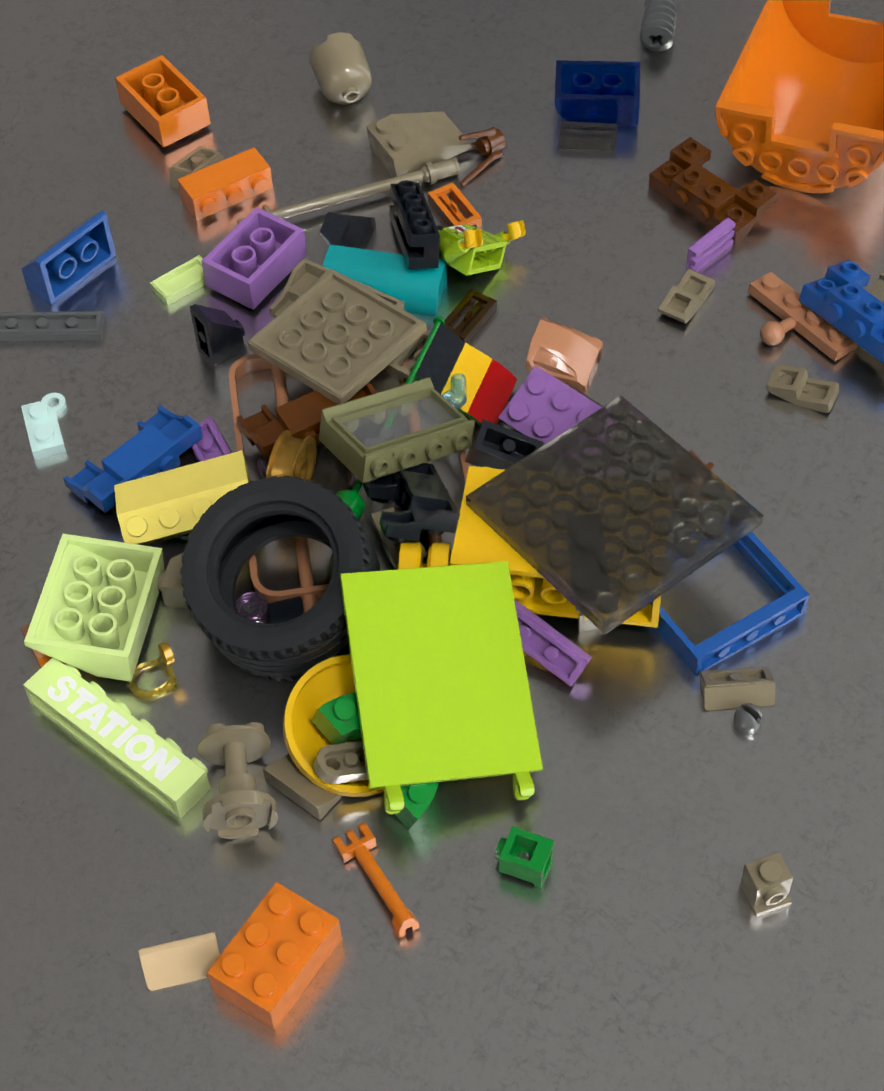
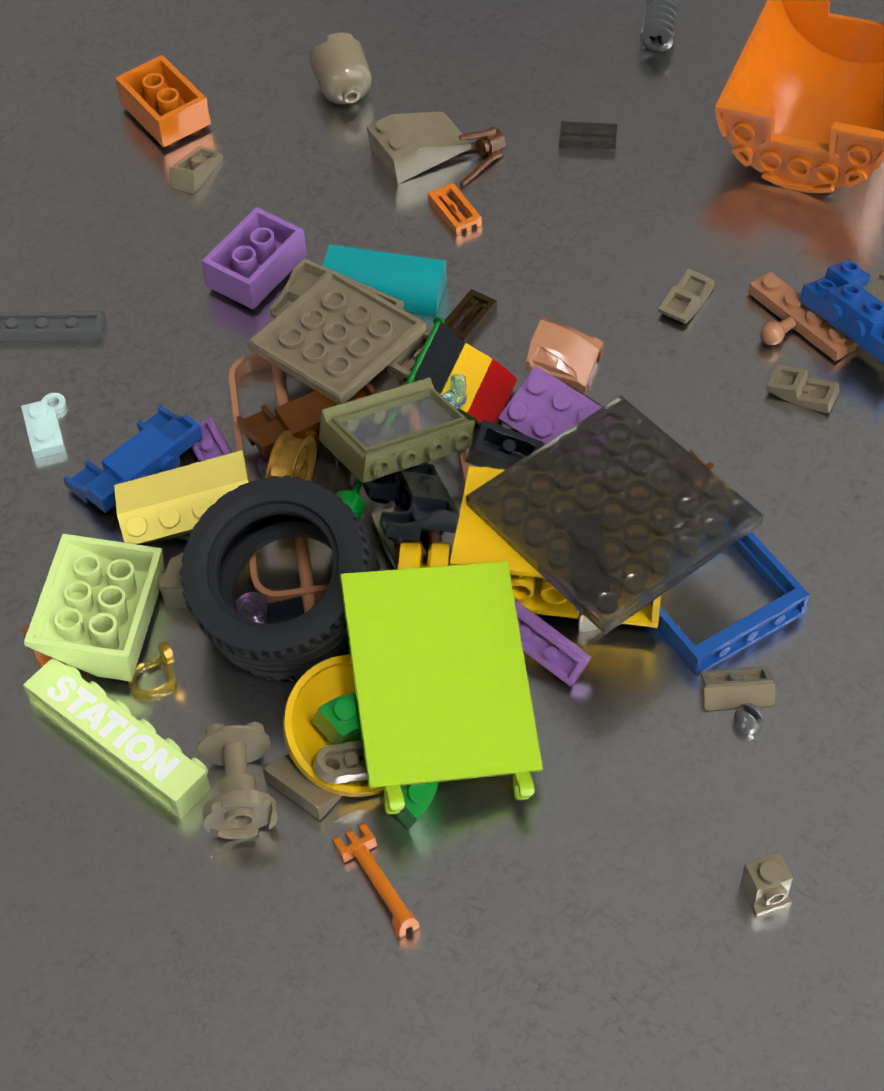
blue slope [21,211,116,306] -> none
tan slope [138,932,221,991] -> none
yellowish green tile [150,255,206,306] -> none
orange brick [177,147,273,221] -> none
black slope [190,304,245,367] -> none
orange brick [207,882,342,1031] -> none
dark tan bar [237,157,460,224] -> none
black slope [319,212,376,249] -> none
black brick [389,180,440,269] -> none
lime torso [437,220,526,276] -> none
green brick [495,826,555,889] -> none
clear blue brick [555,60,640,126] -> none
reddish brown bracket [649,137,777,245] -> none
medium lavender tile [686,218,736,272] -> none

